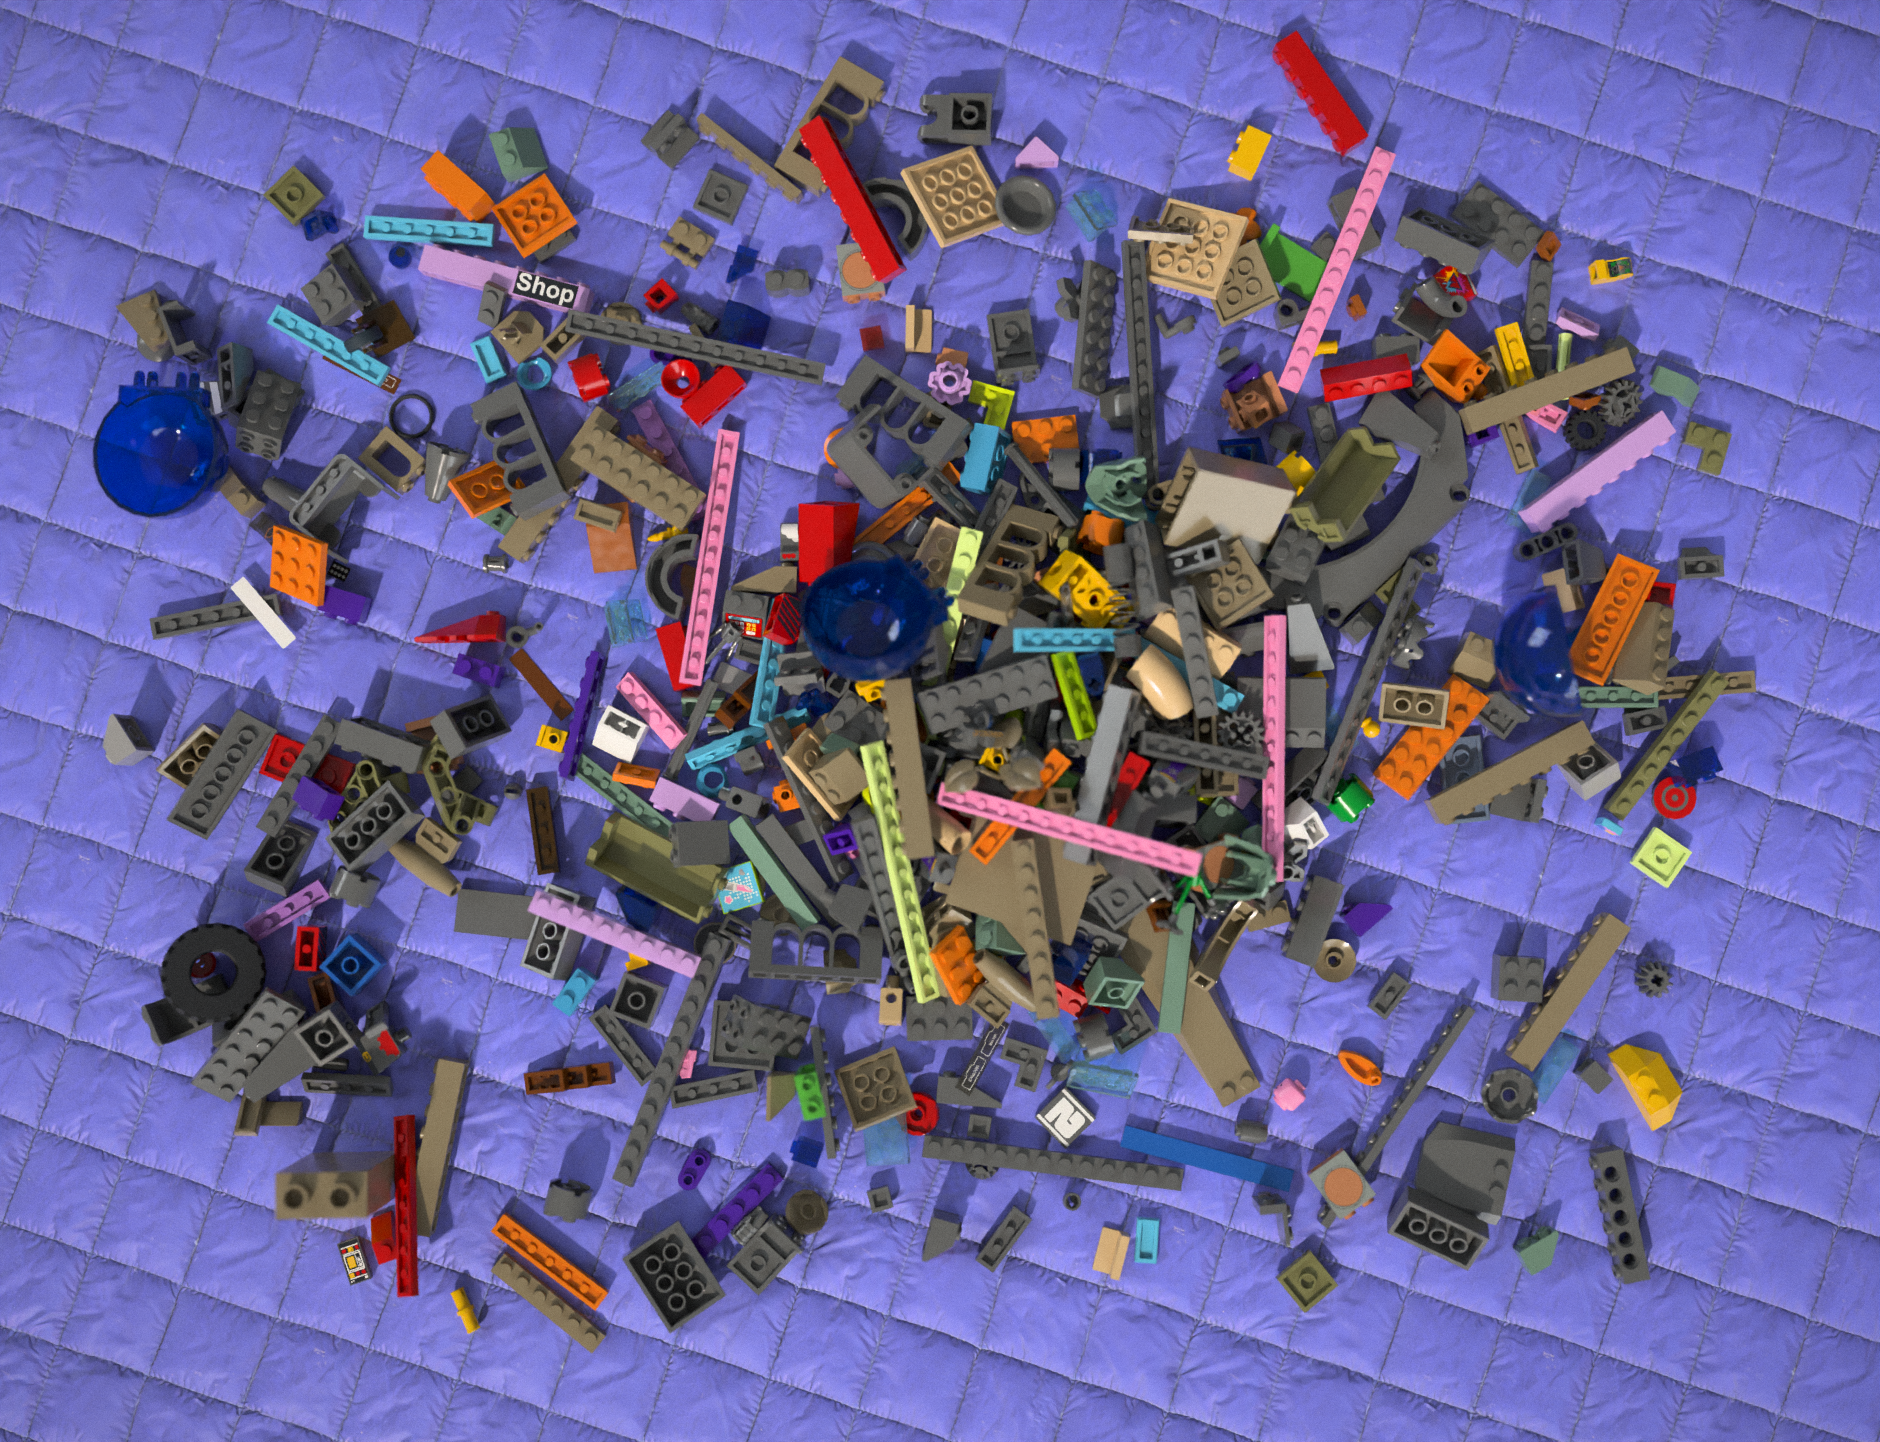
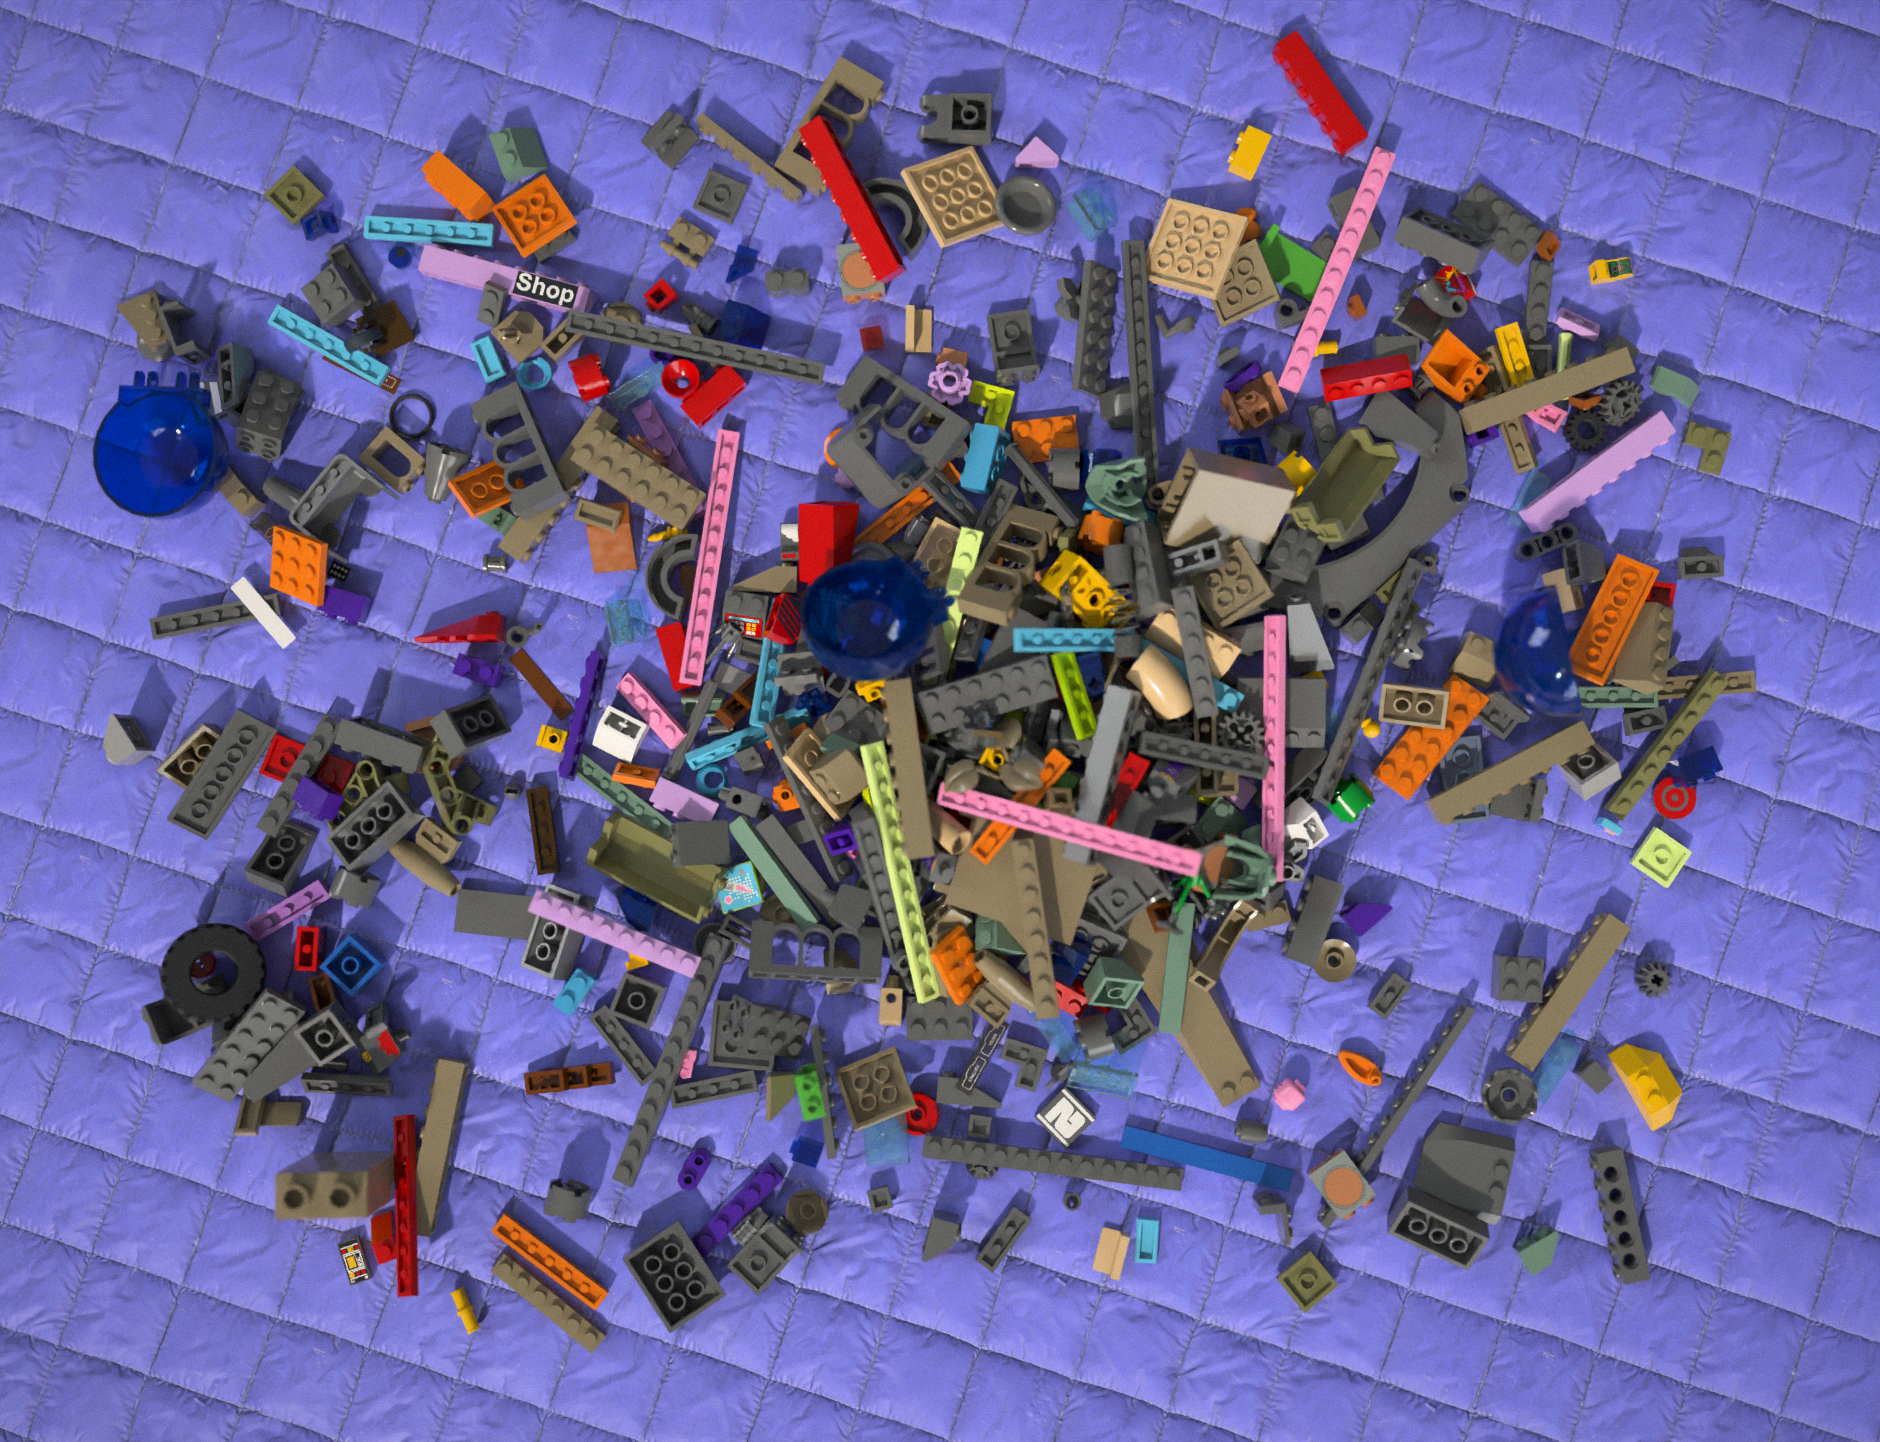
dark tan wing [1127,215,1195,246] -> none

